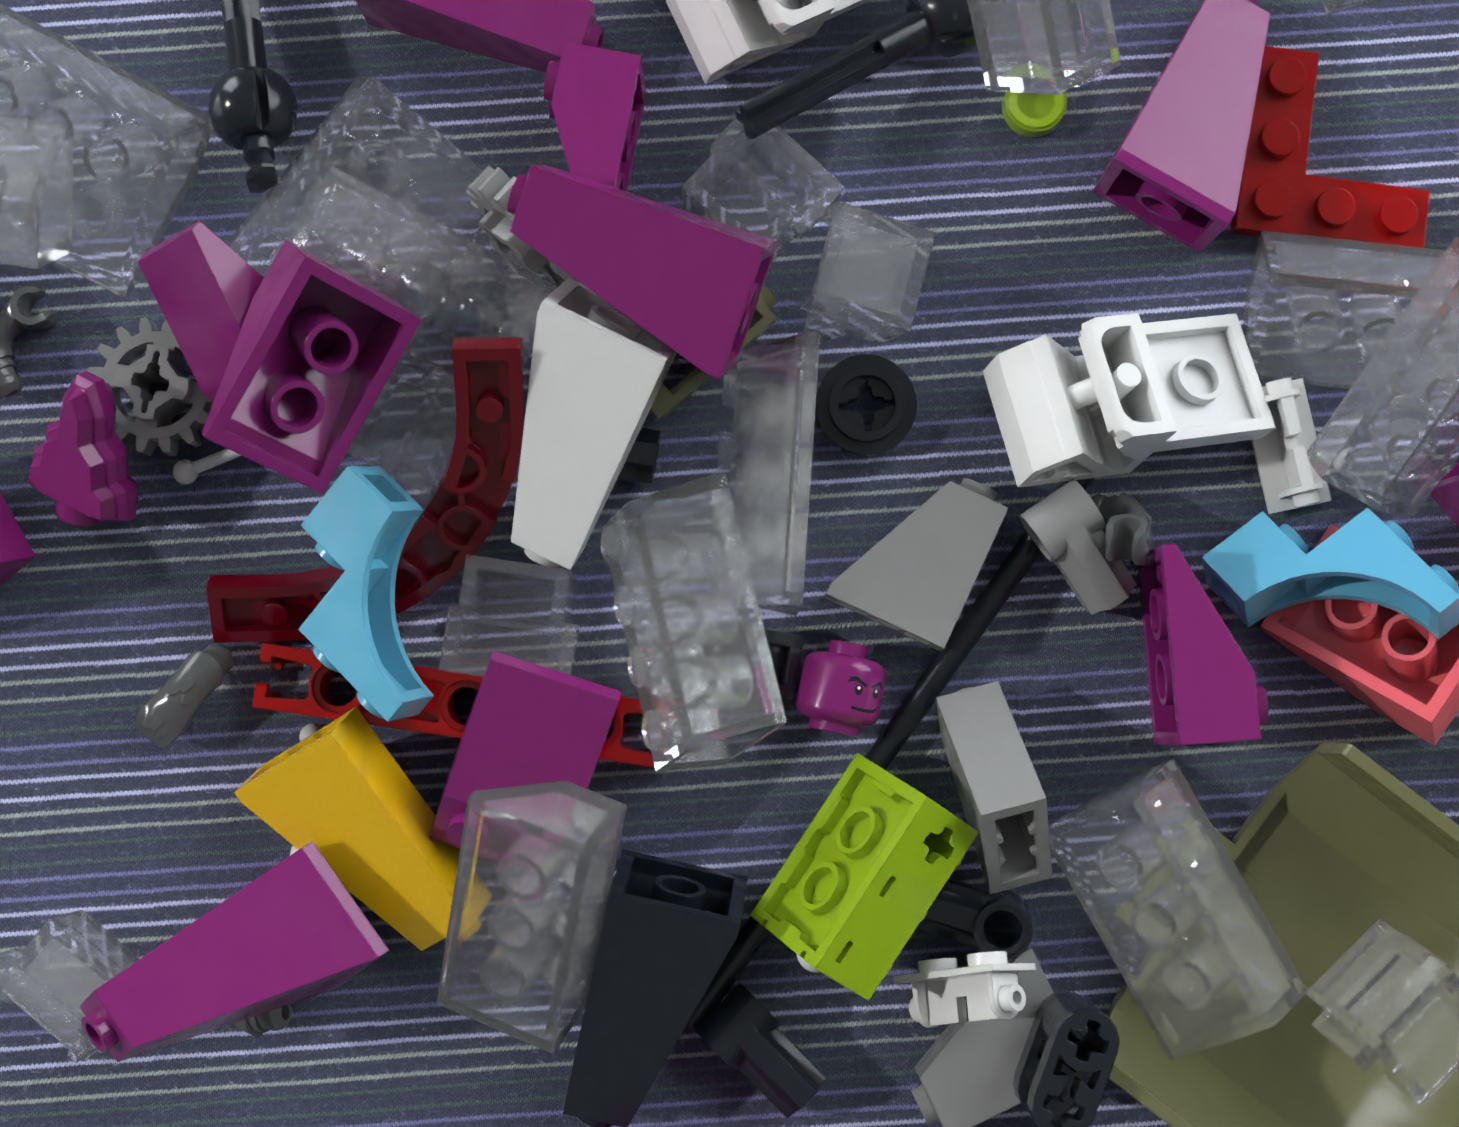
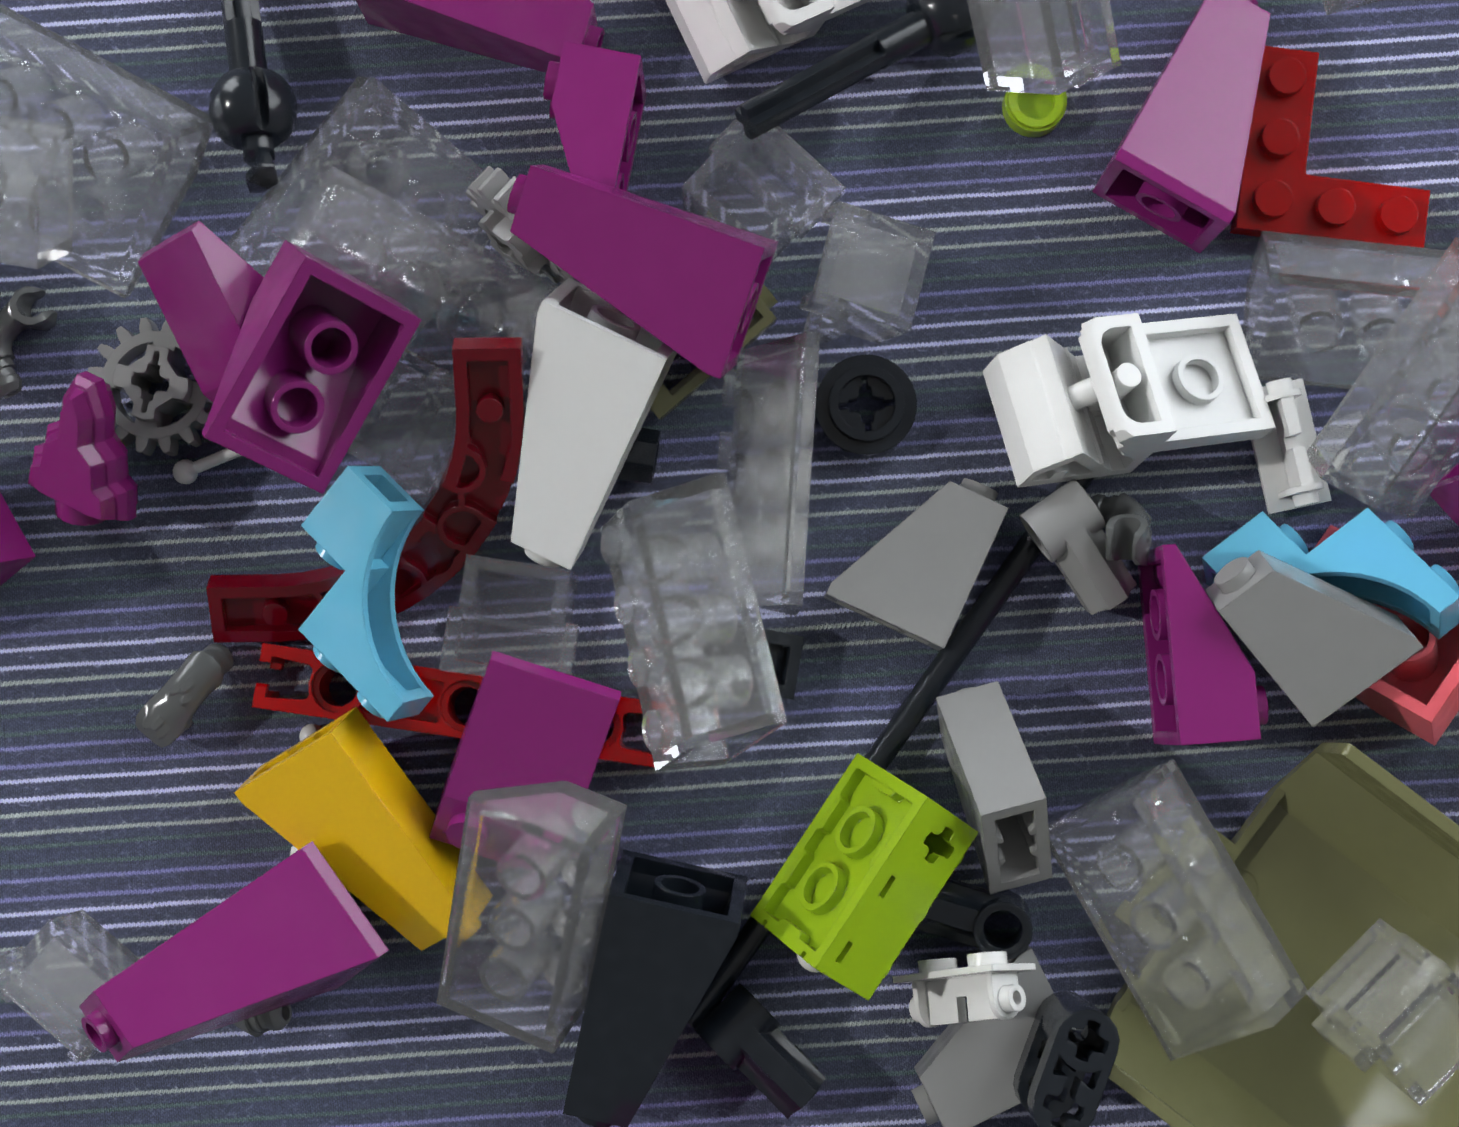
magenta head [796,640,886,737] -> none
none -> light grey slope [1205,550,1424,727]

